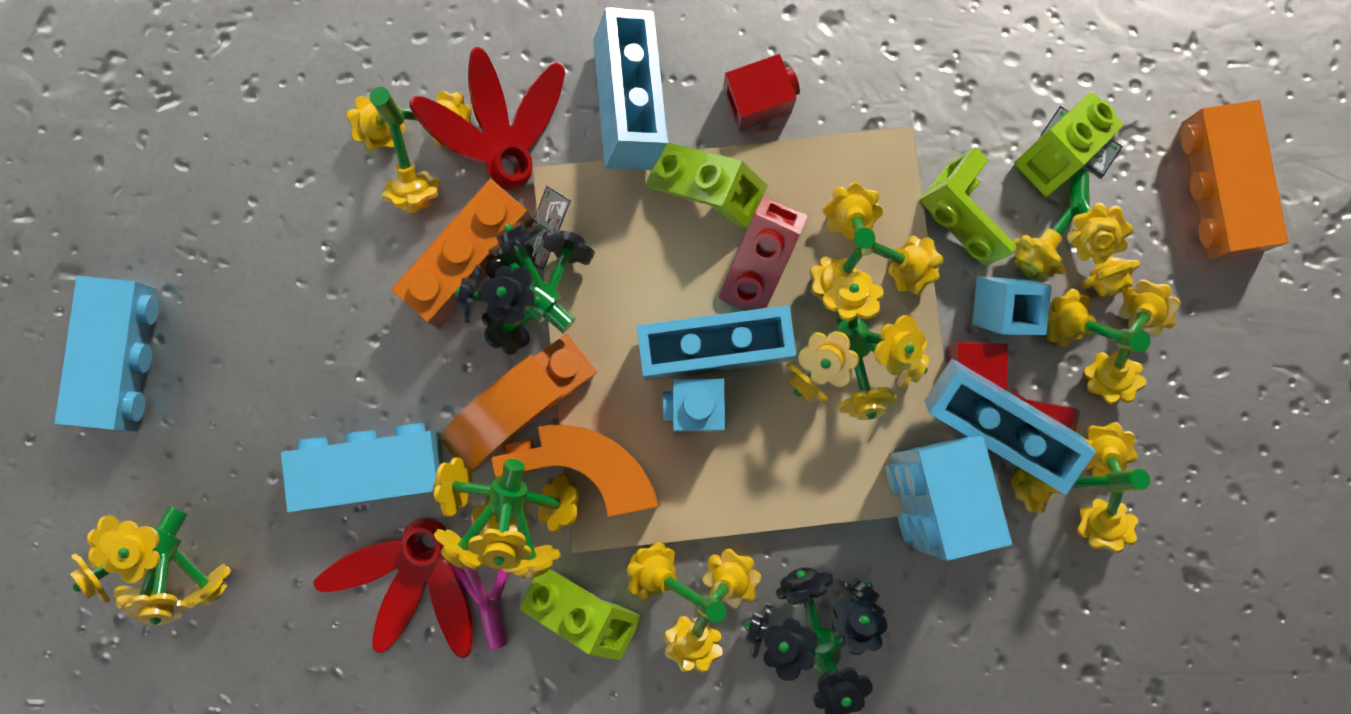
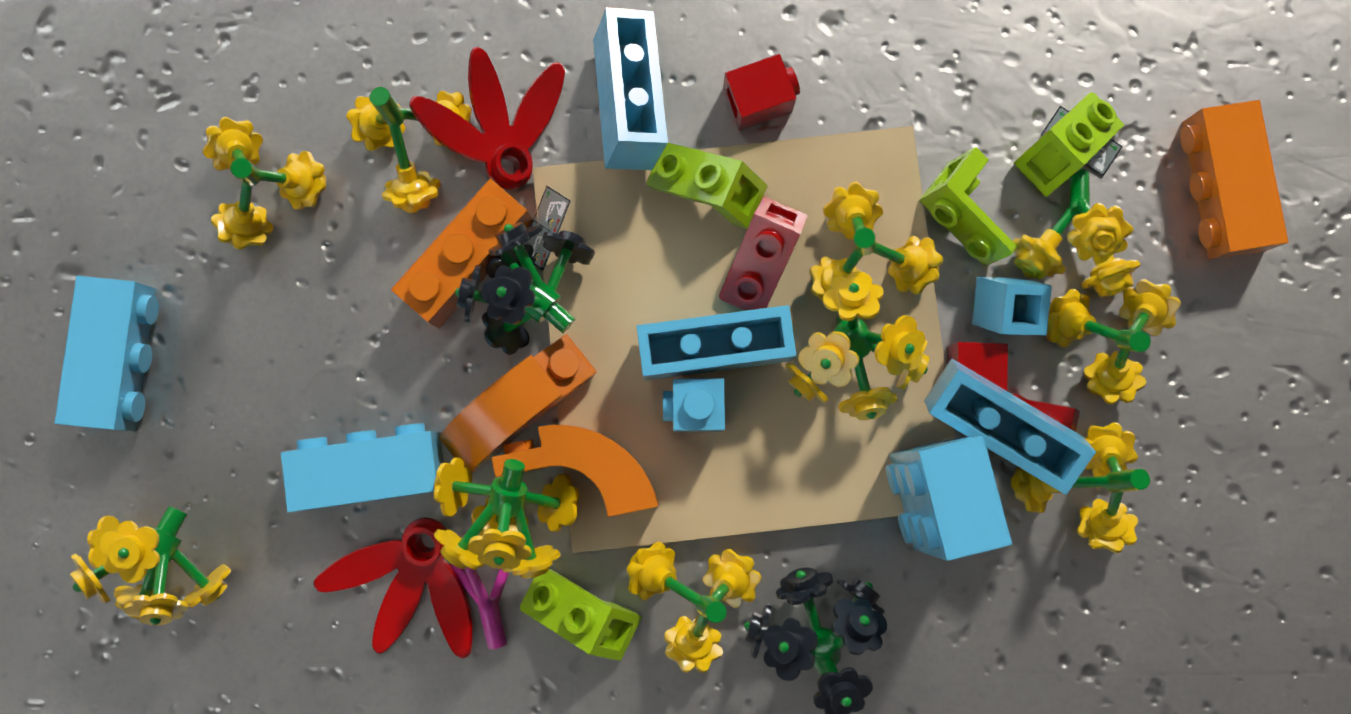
none -> yellow plant [202,117,326,250]

